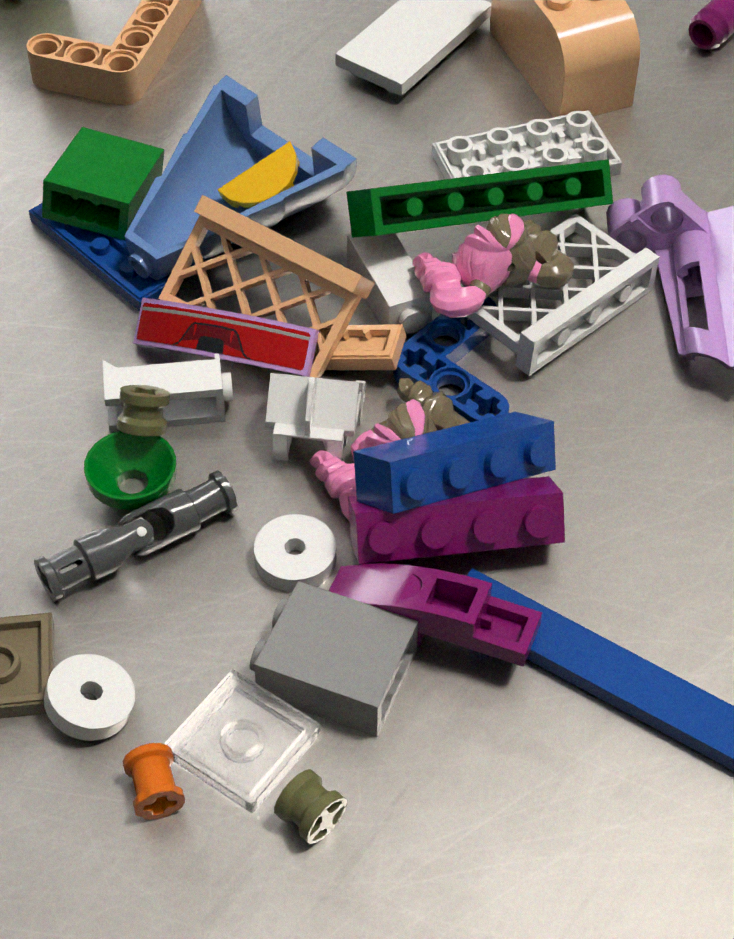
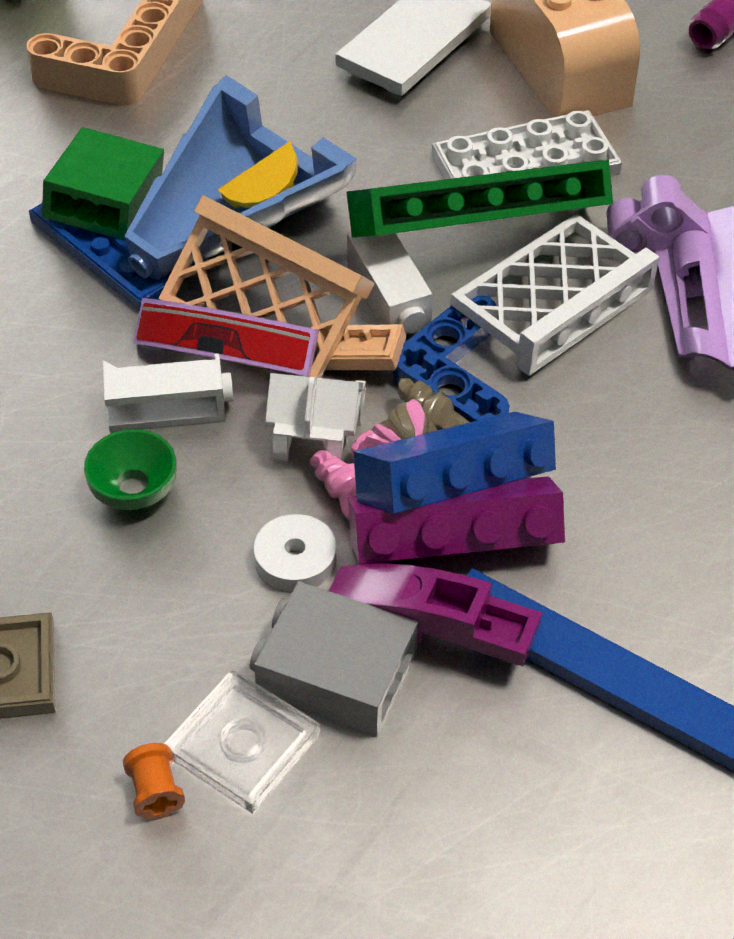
dark grey piece [34,470,238,601] -> none
white piece [44,654,136,741] -> none
olive wheel [117,385,170,436] -> none
olive wheel [274,769,347,844] -> none
bright pink hair [412,214,574,318] -> none

